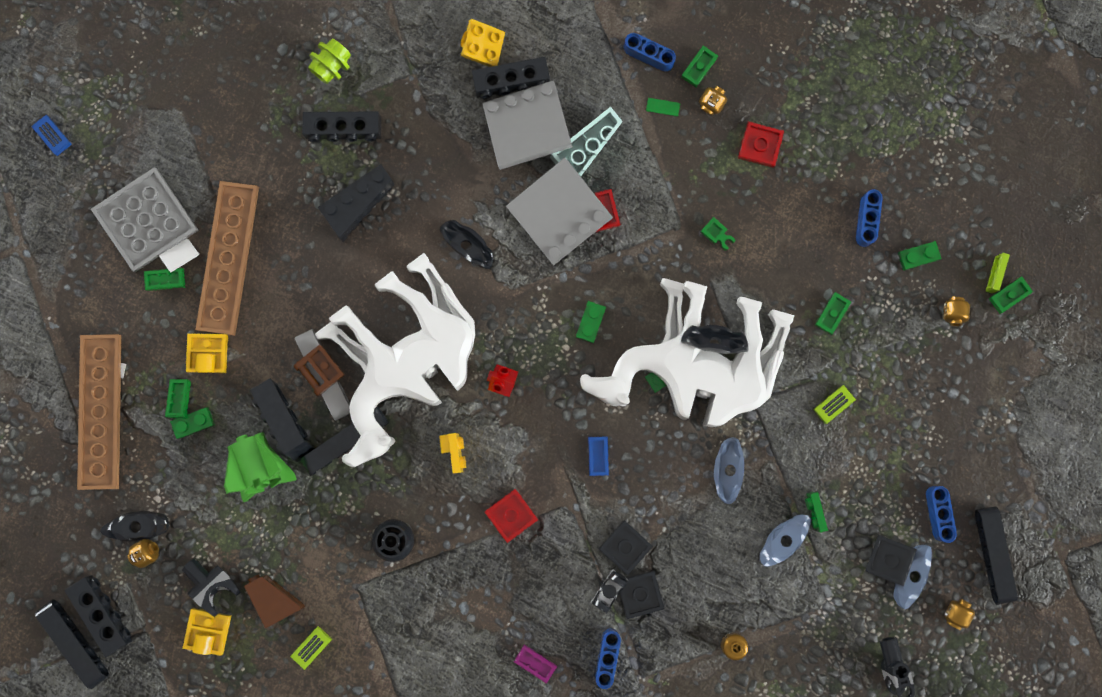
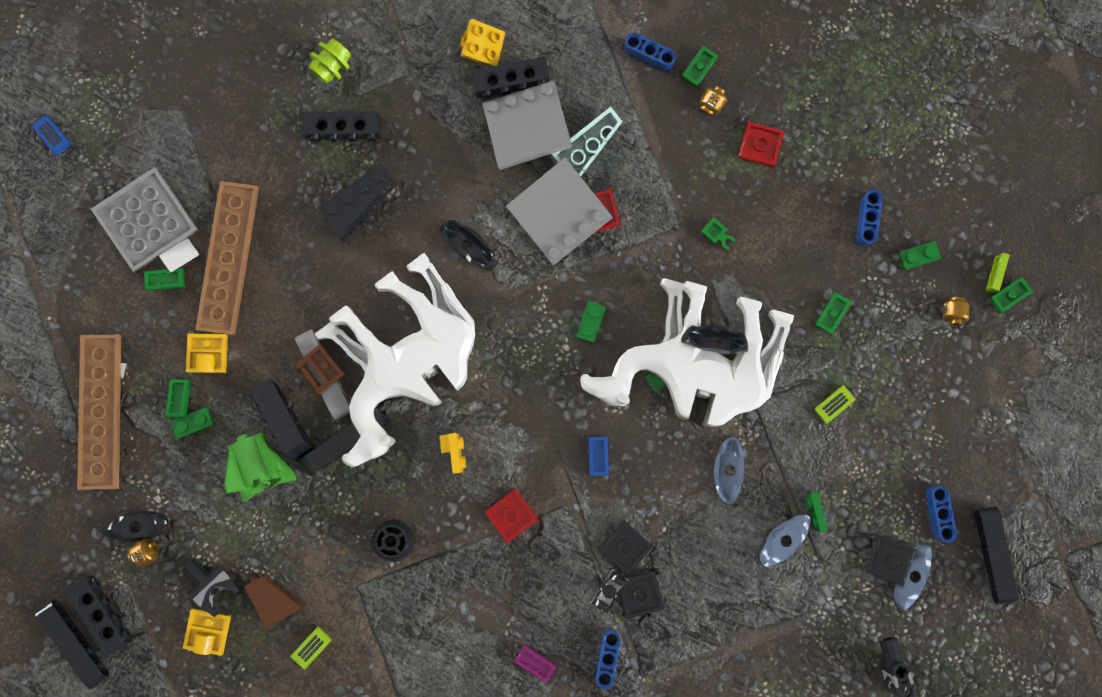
red brick [487,364,518,397] -> none
green sticker [646,98,680,116] -> none
pearl gold head [721,632,748,660] -> none
pearl gold head [944,599,975,630] -> none

